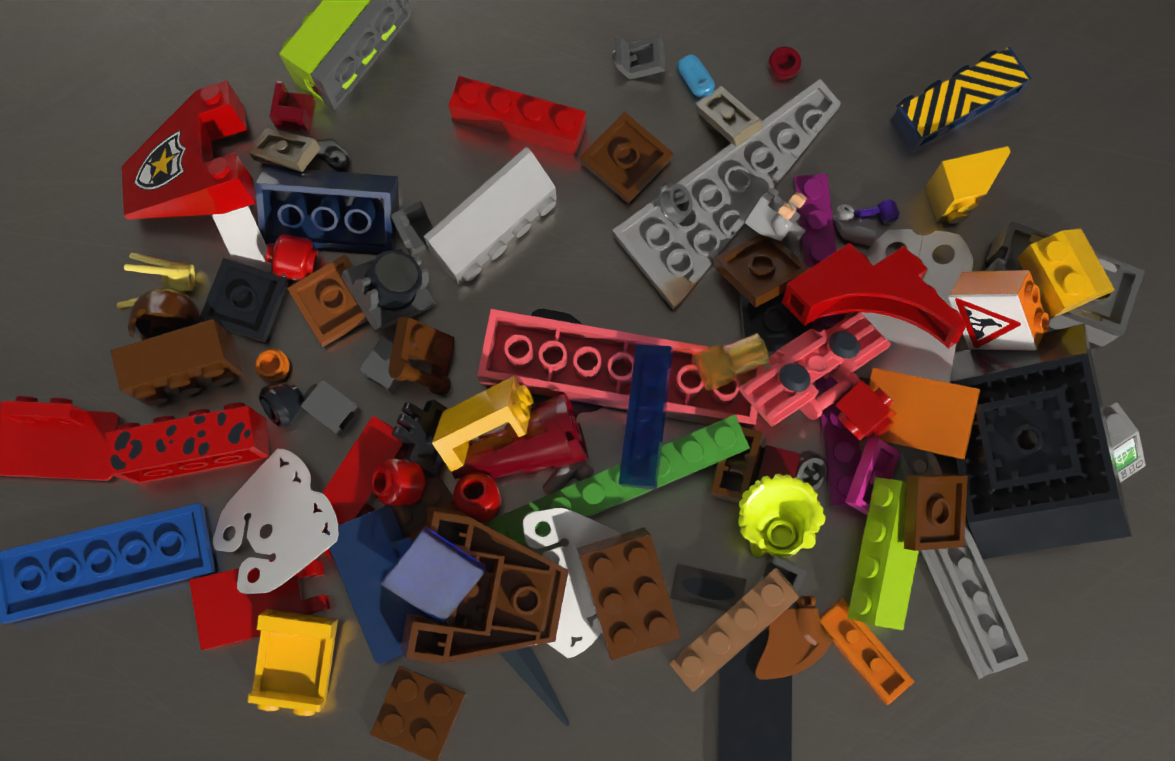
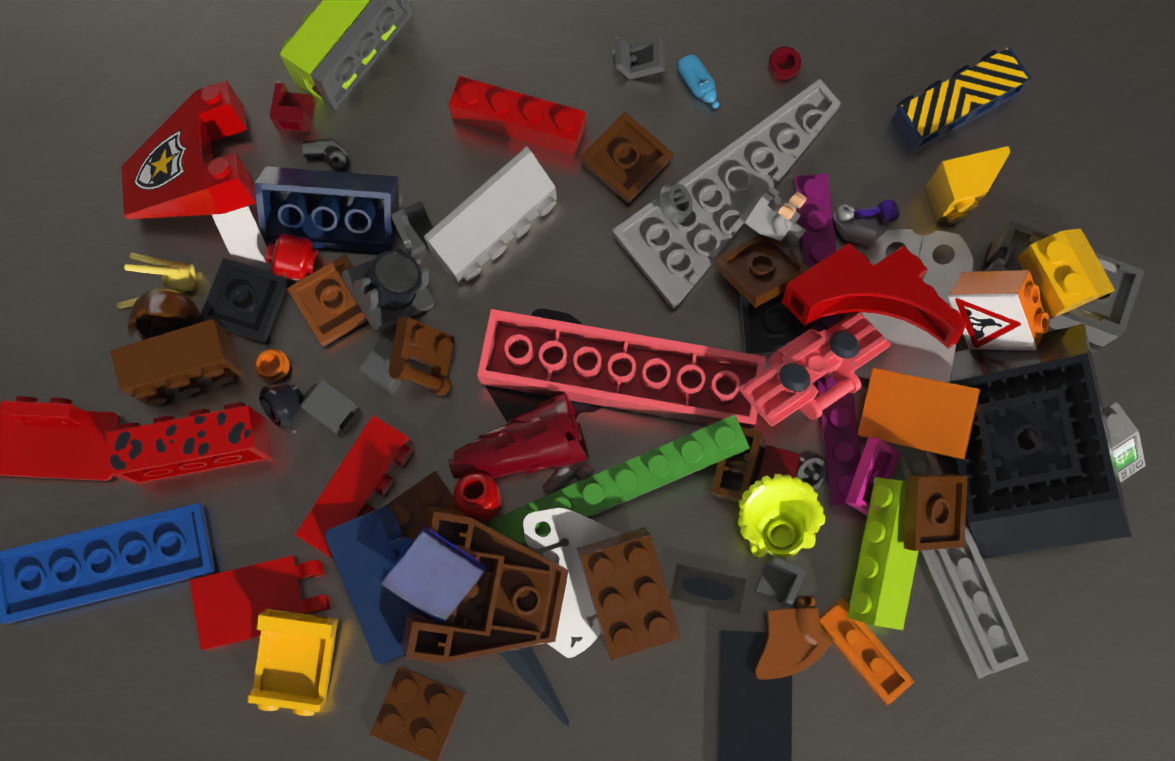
white piece [213,449,339,594] -> none
dark tan plate [248,128,321,172] -> none
red head [371,459,426,505] -> none
black hinge [391,399,448,478] -> none
yellow panel [432,376,533,471] -> none
clear blue plate [619,344,673,490] -> none
medium nougat plate [669,568,801,692] -> none
clear yellow piece [692,333,770,391] -> none
dark tan plate [696,86,763,147] -> none
red brick [836,380,897,441] -> none

